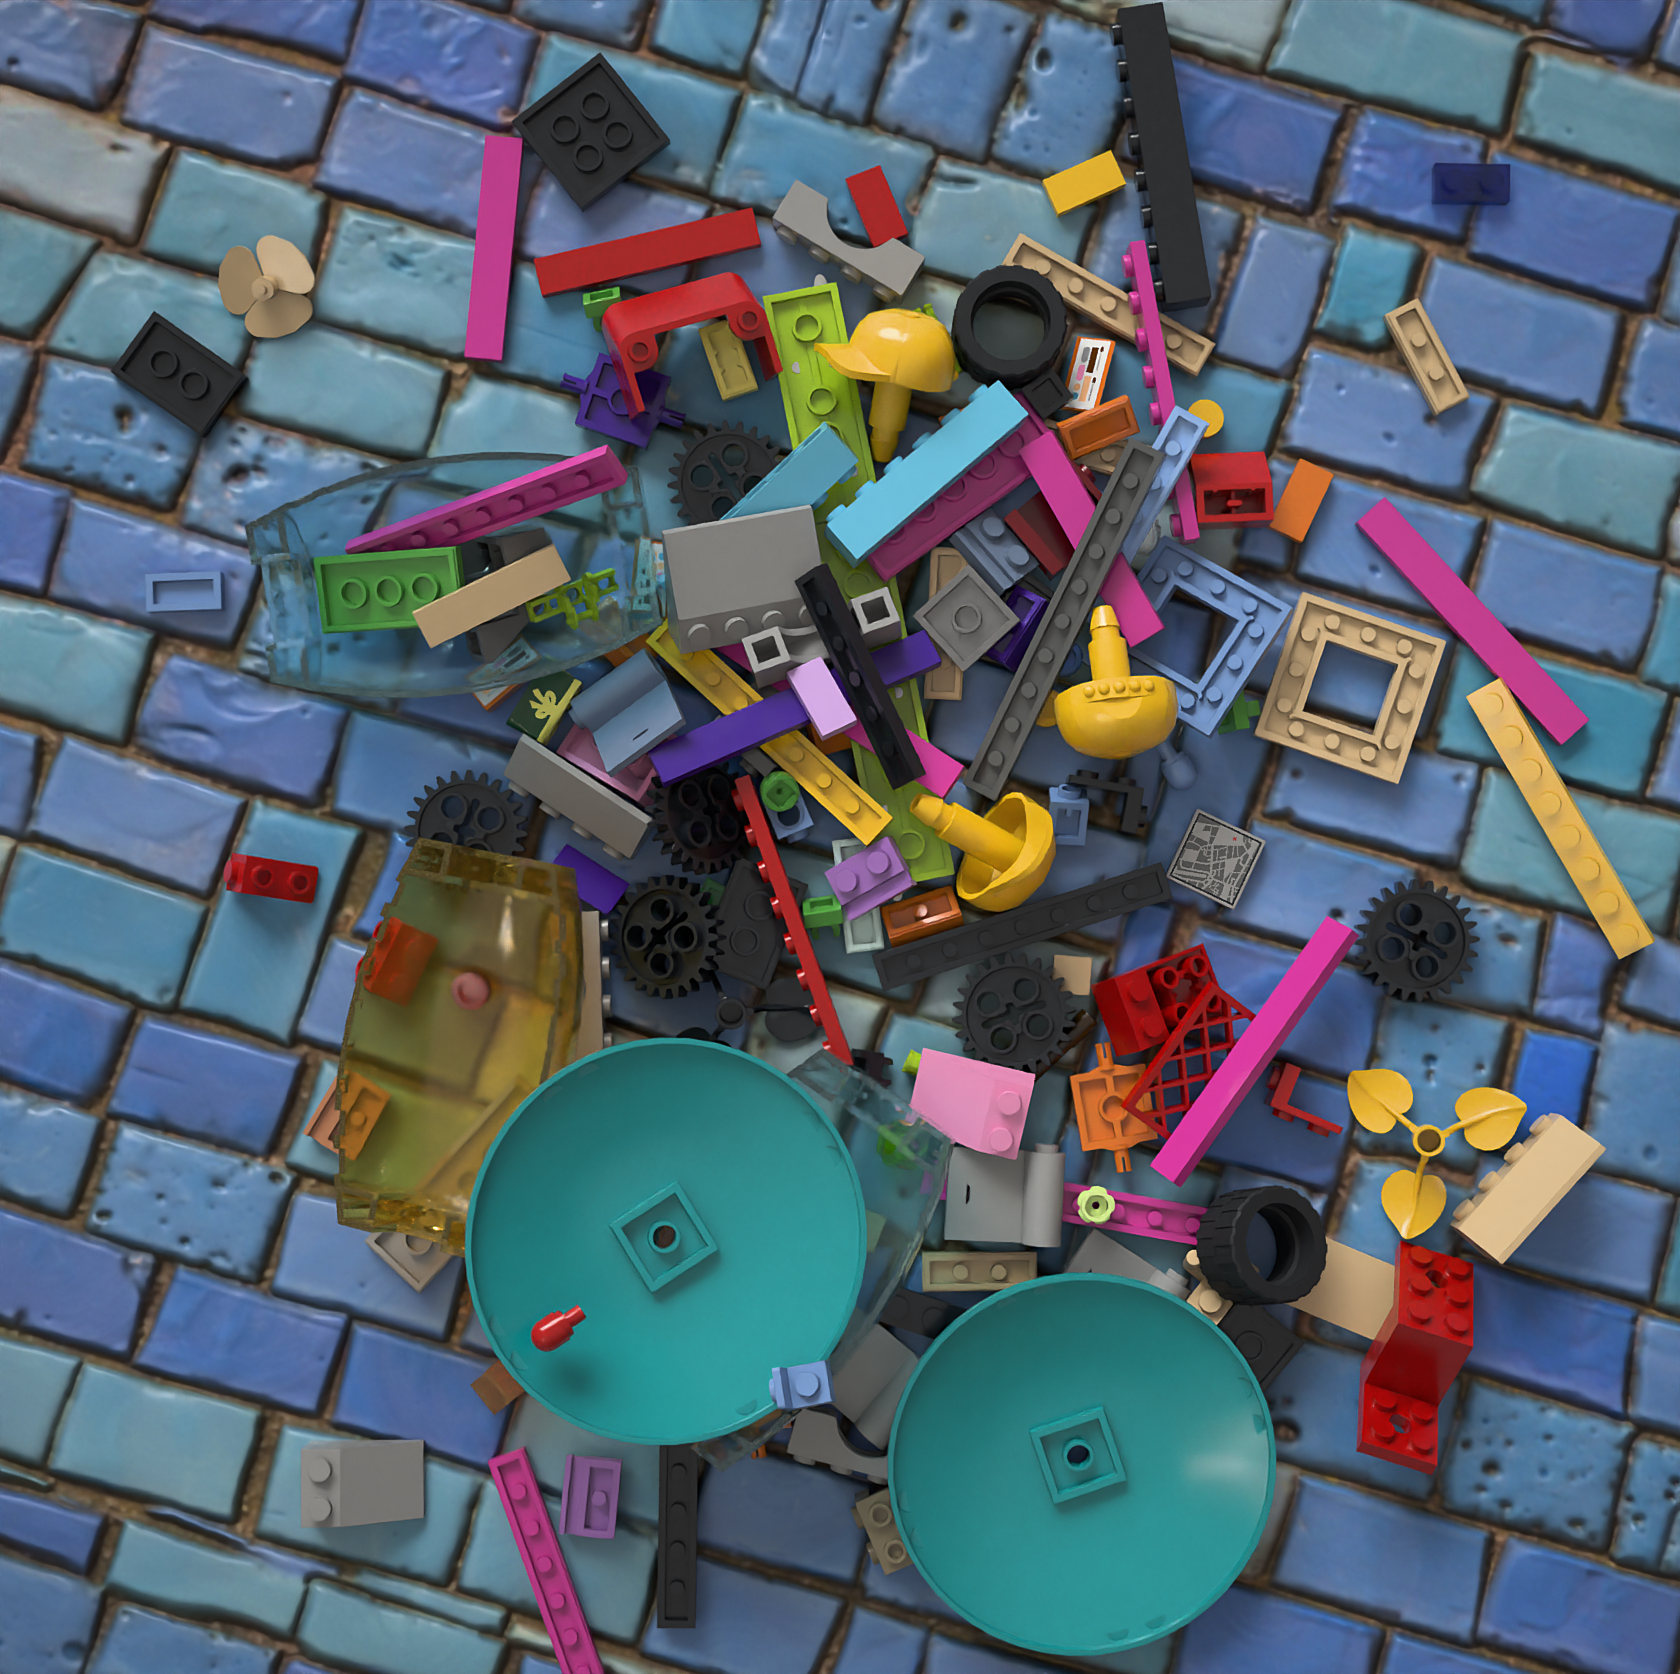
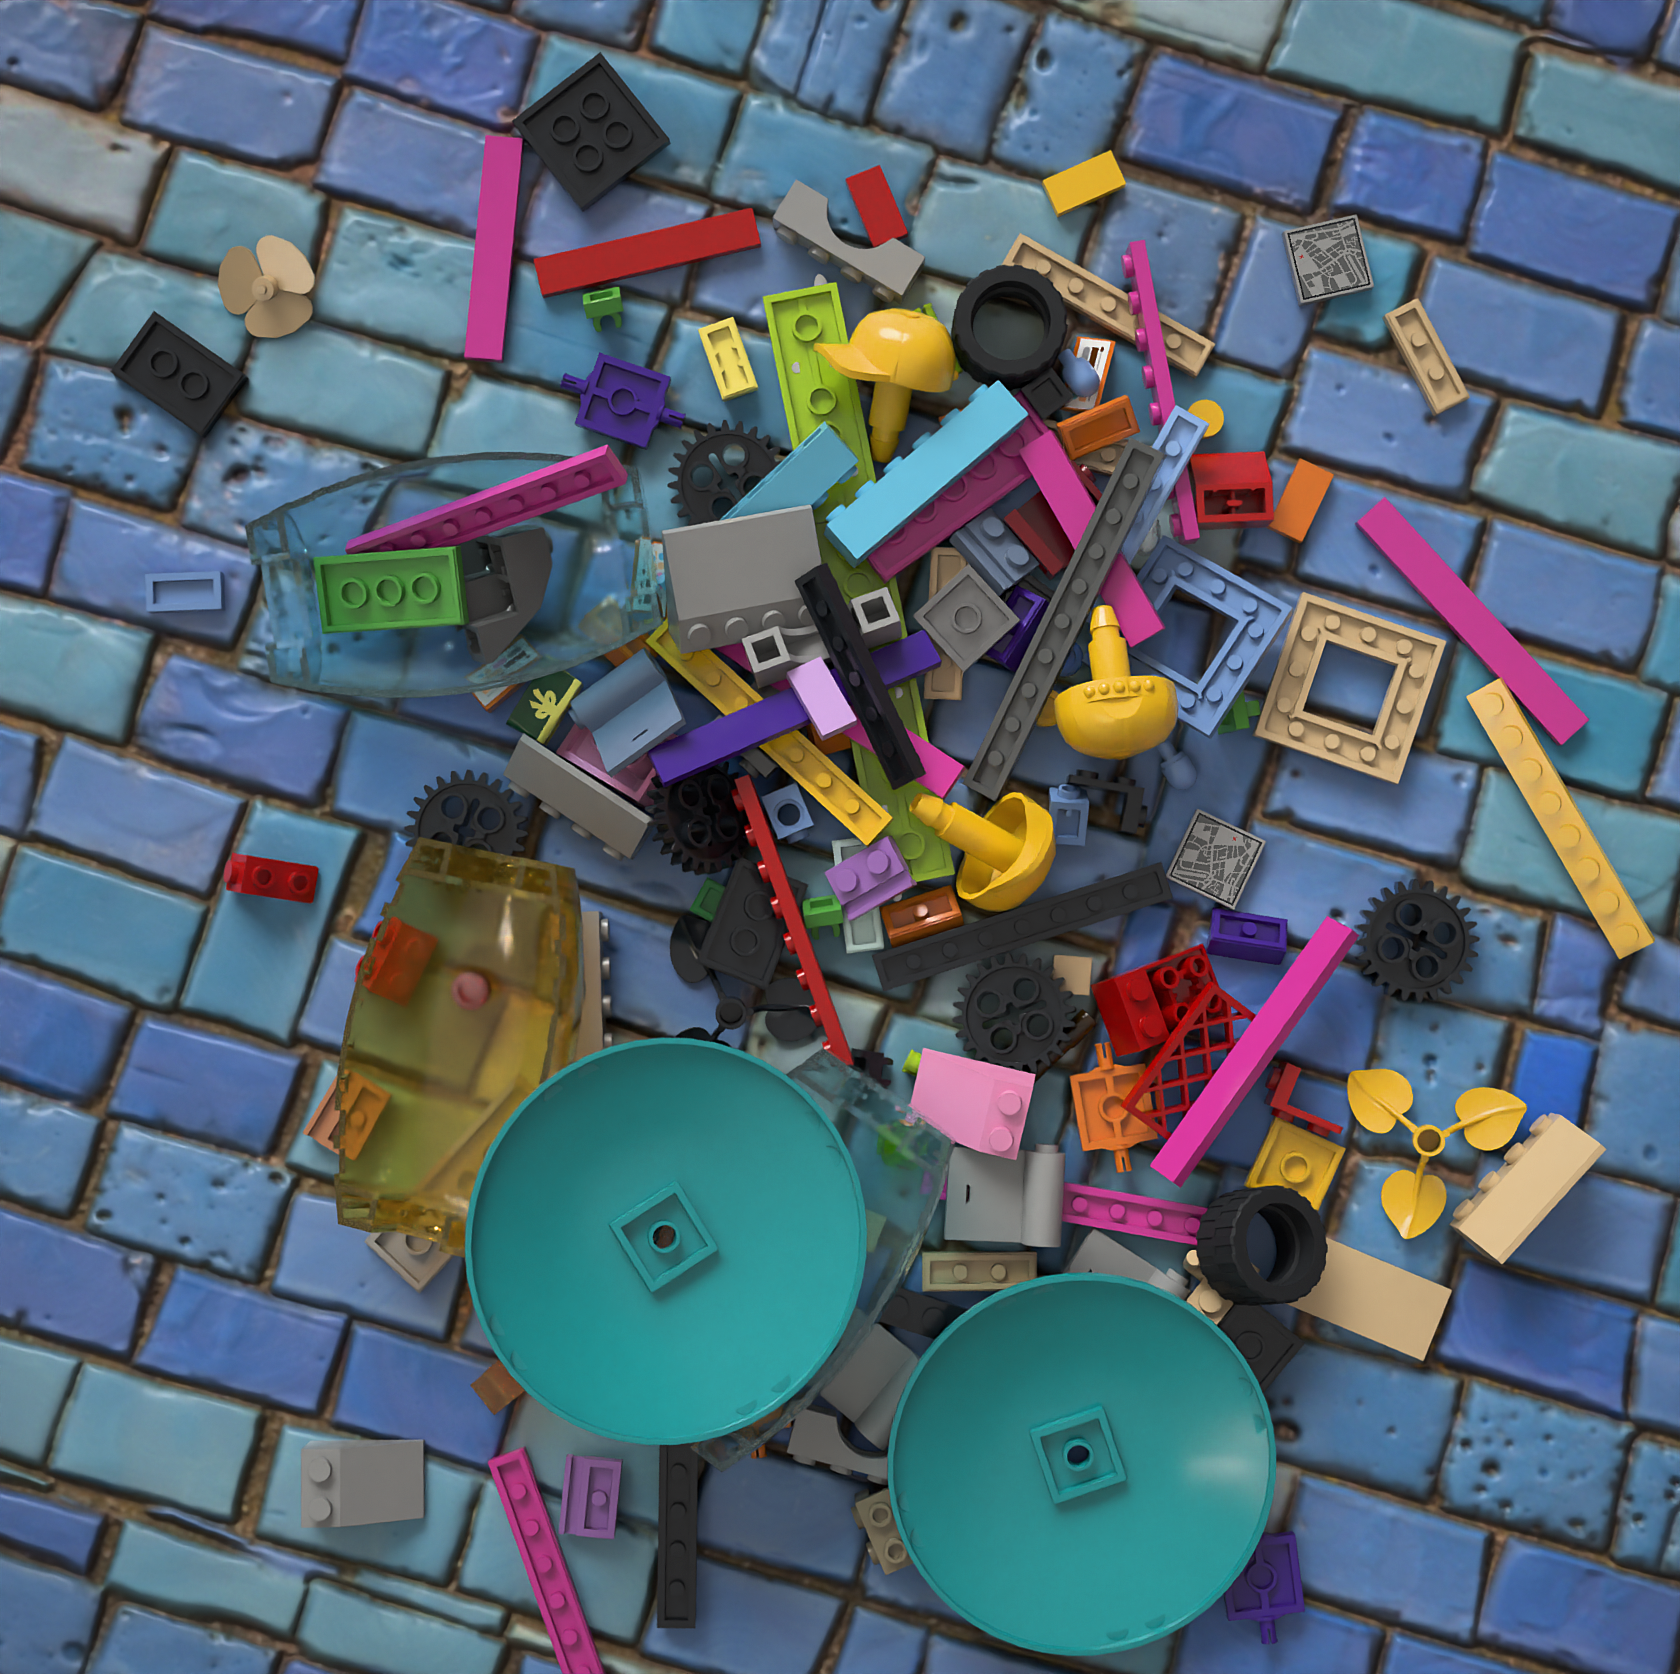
tan tile [412,543,571,649] -> none
lime piece [525,568,620,630] -> none
red cylinder [531,1305,586,1352] -> none
dark purple slope [544,843,630,916] -> none
red windscreen [601,272,783,421] -> none
black gear [609,875,726,999] -> none
bright green tile [760,771,800,812] -> none
medium blue bracket [769,1360,836,1411] -> none
yellowish green plate [1077,1186,1115,1224] -> none
black brick [1110,2,1212,313] -> none
red bracket [1356,1240,1474,1475] -> none
clear blue plate [1431,163,1510,205] -> none
none -> medium blue cylinder [1058,349,1100,397]
none -> dark purple slope [1206,908,1288,965]
none -> dark purple plate [1224,1531,1305,1645]
none -> yellow tile [1244,1116,1346,1212]
none -> tile [1282,214,1374,307]

